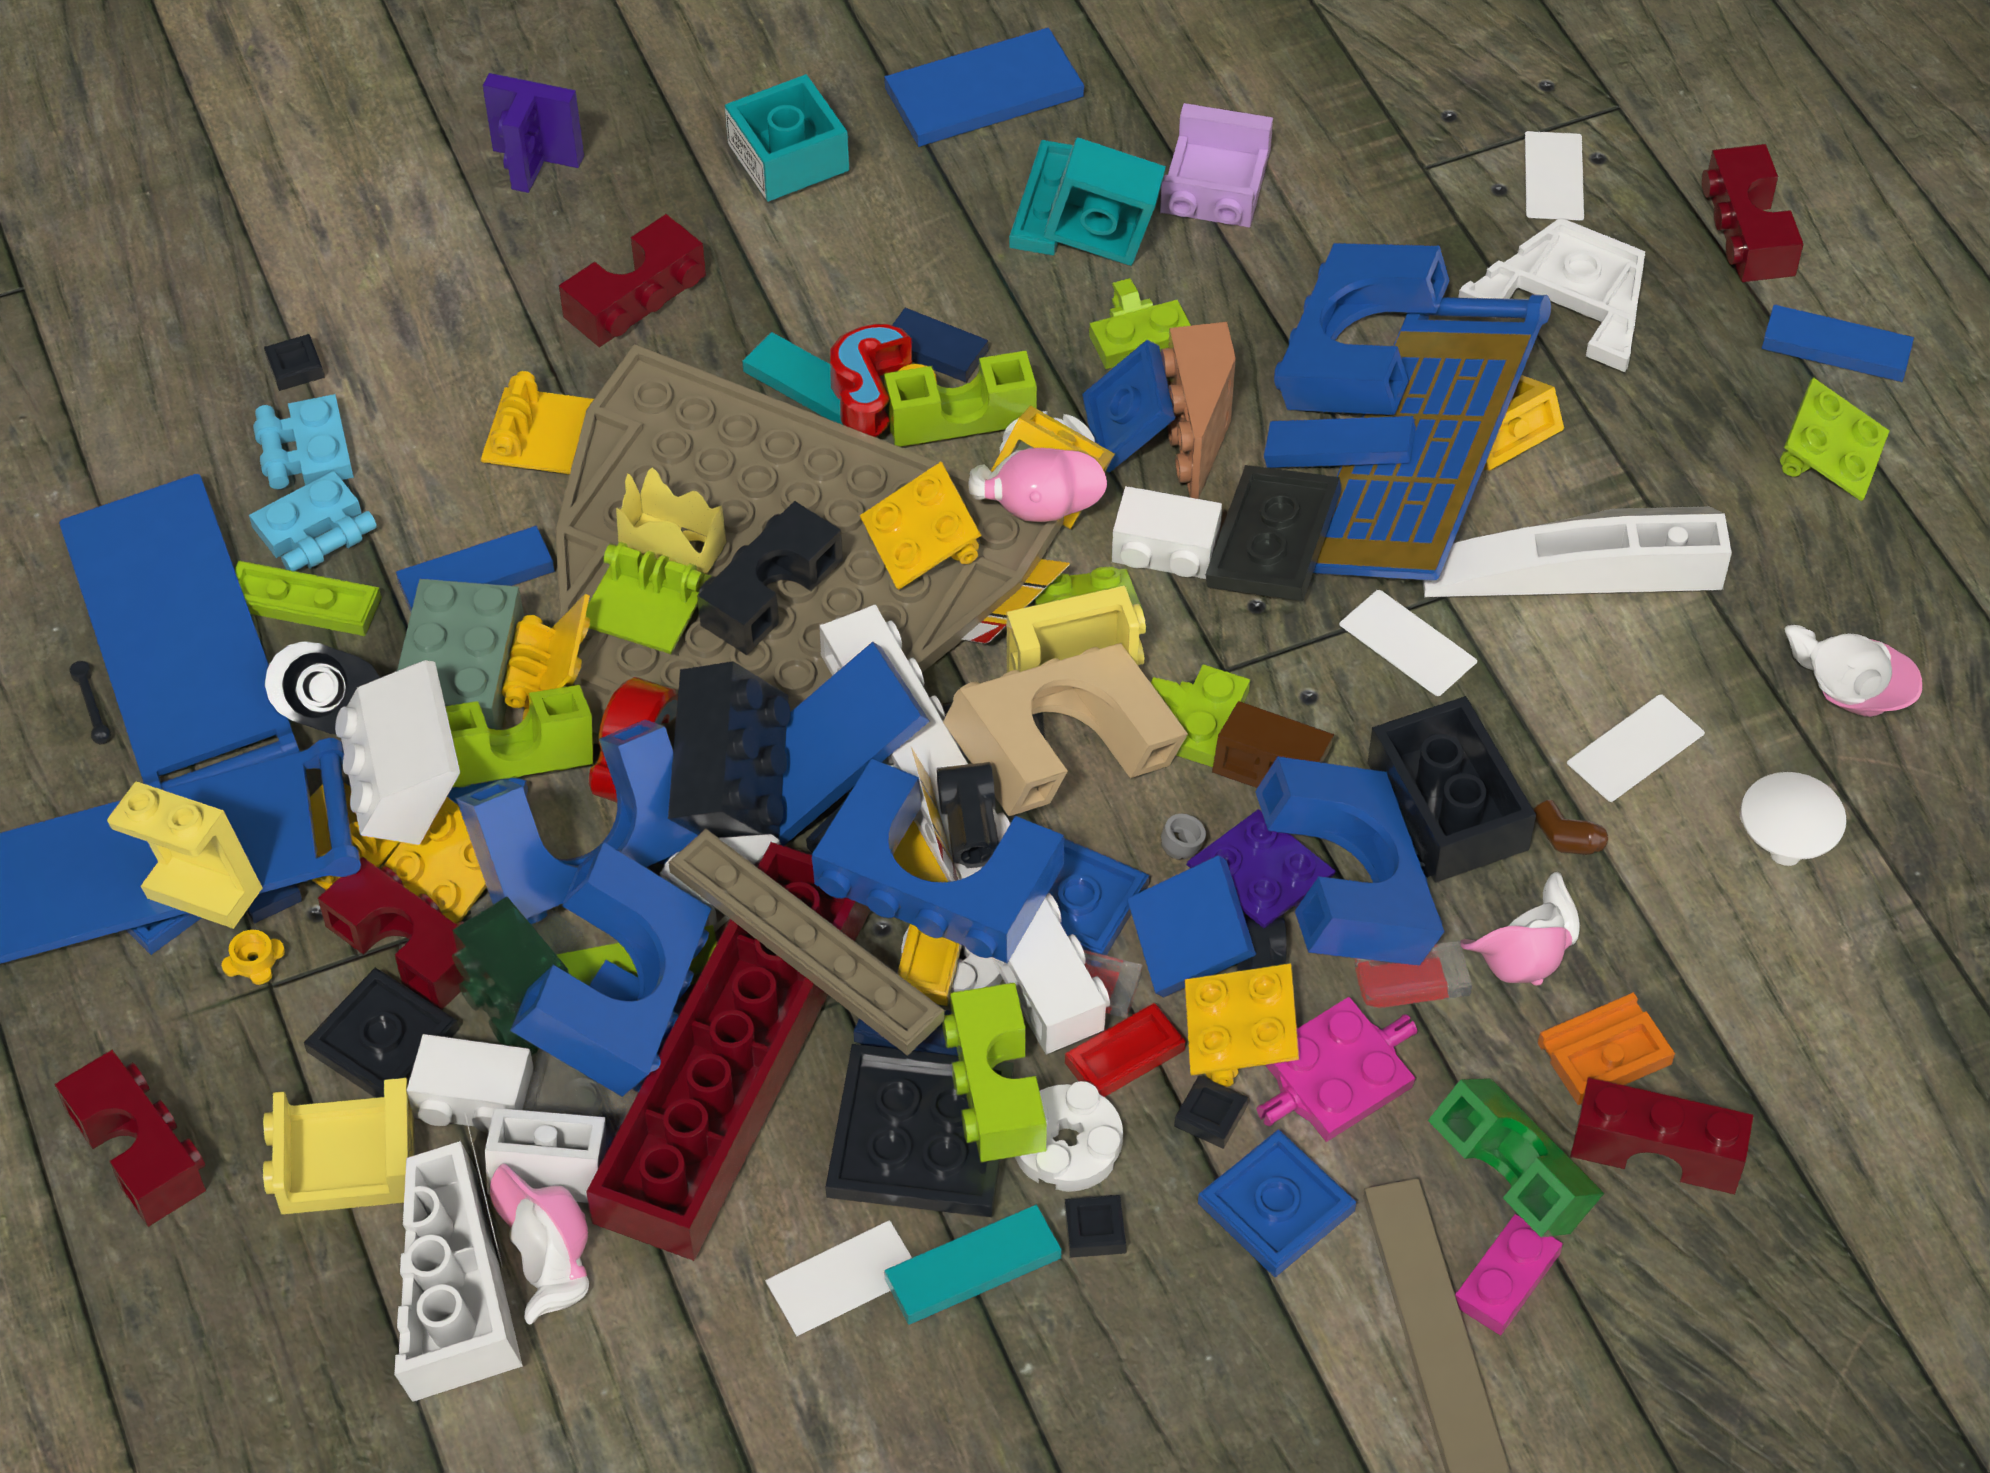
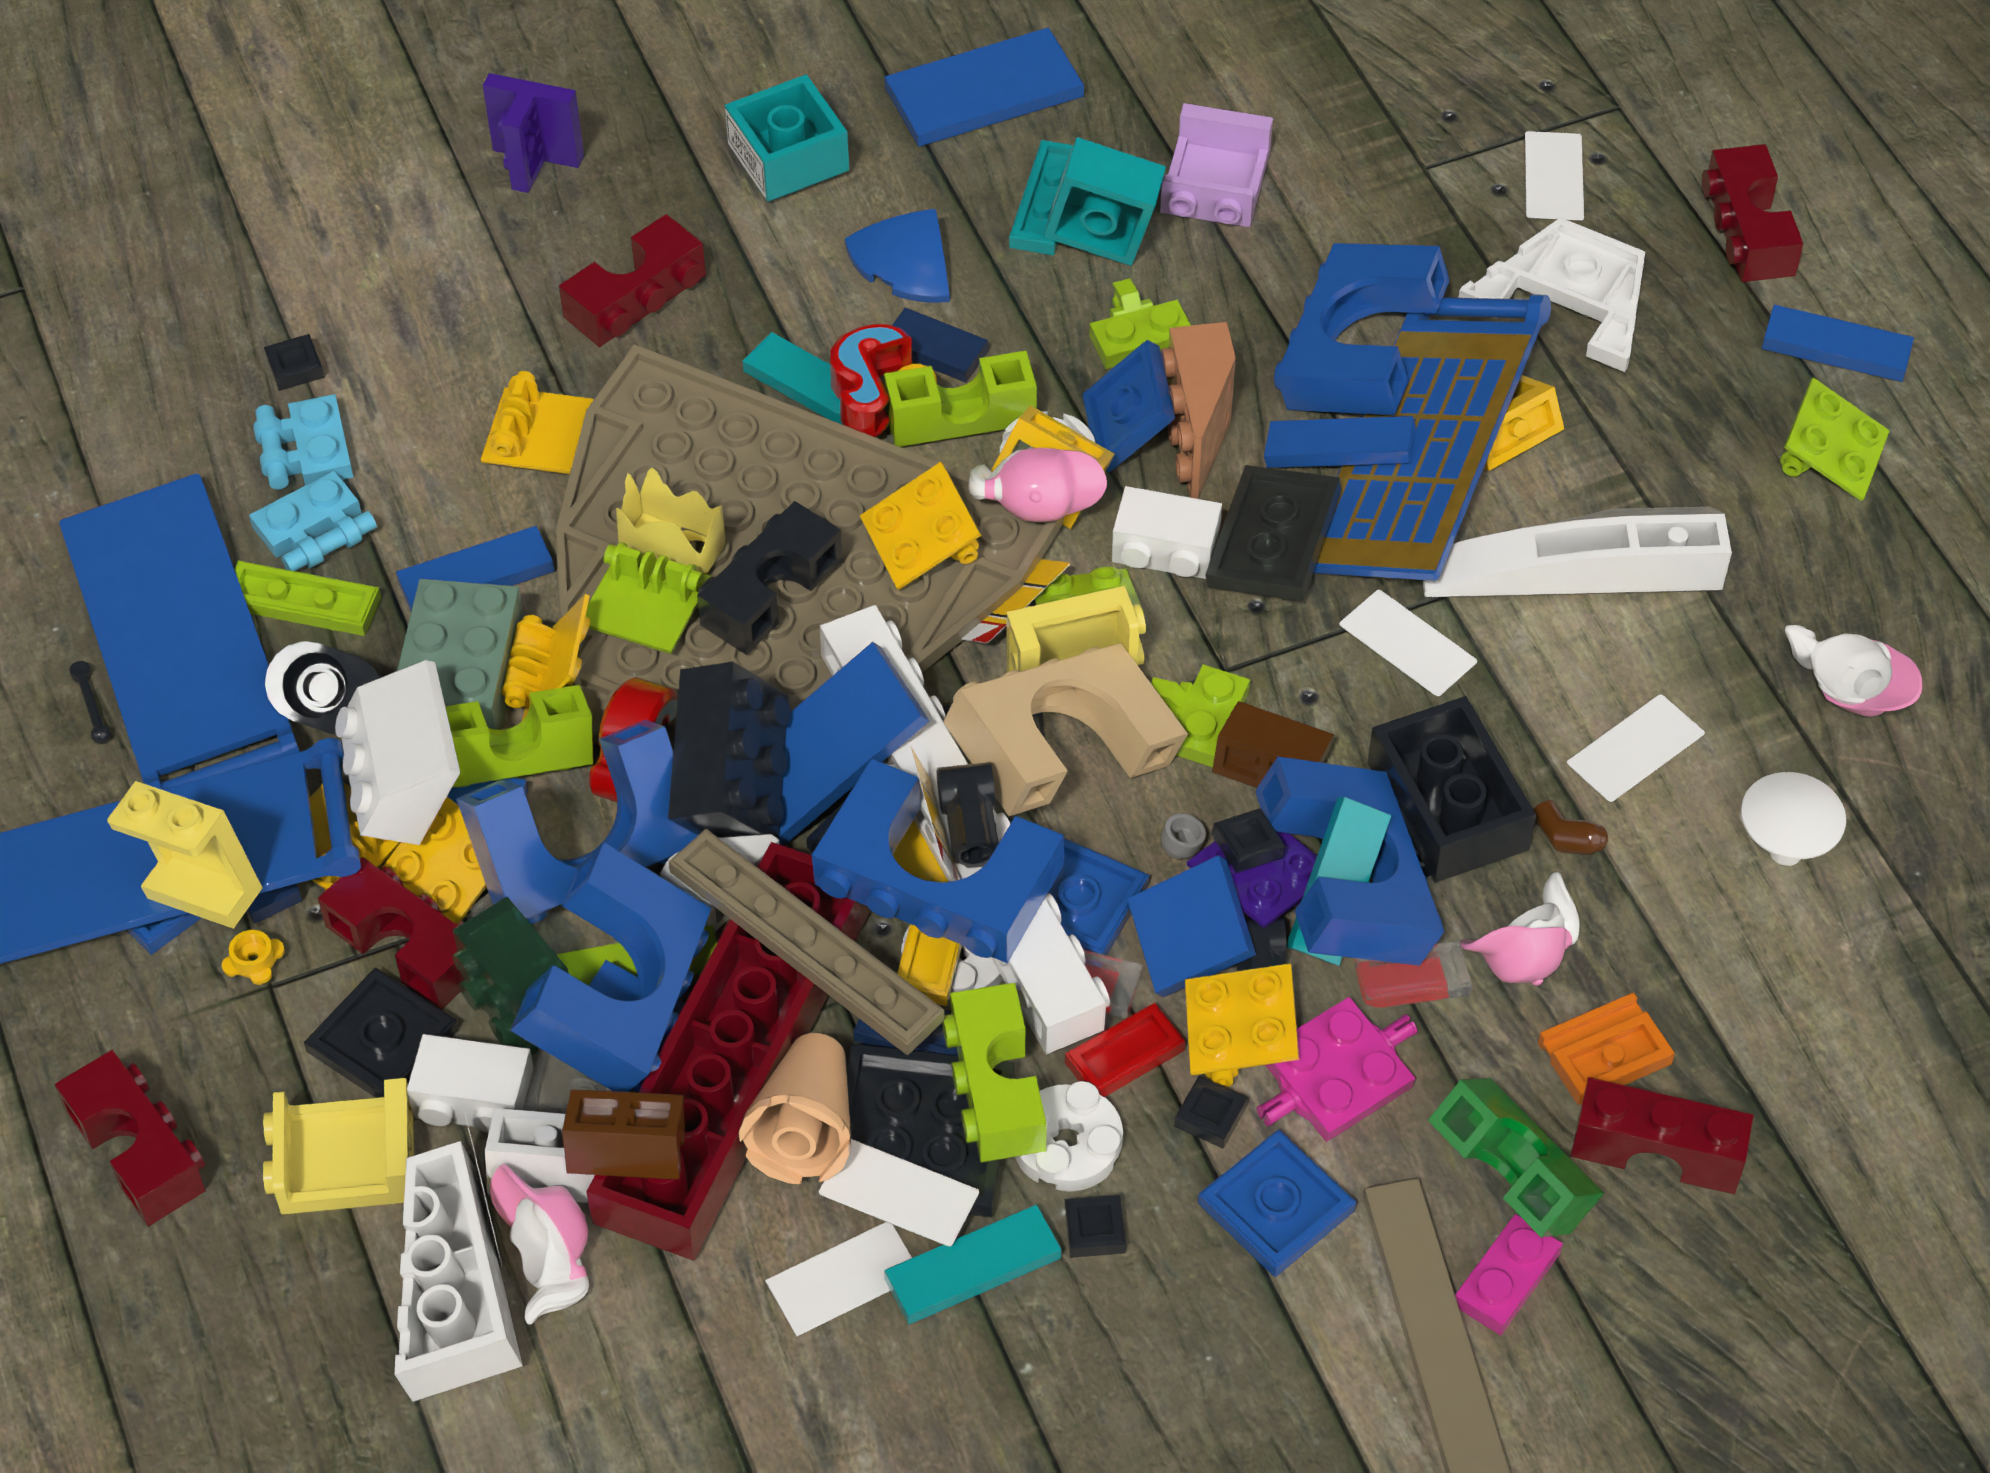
none -> reddish brown hinge [562,1089,685,1179]
none -> light nougat cone [739,1033,851,1184]
none -> white sticker [819,1139,979,1246]
none -> blue brick [845,209,950,303]
none -> black tile [1211,808,1285,873]
none -> teal tile [1286,797,1391,966]

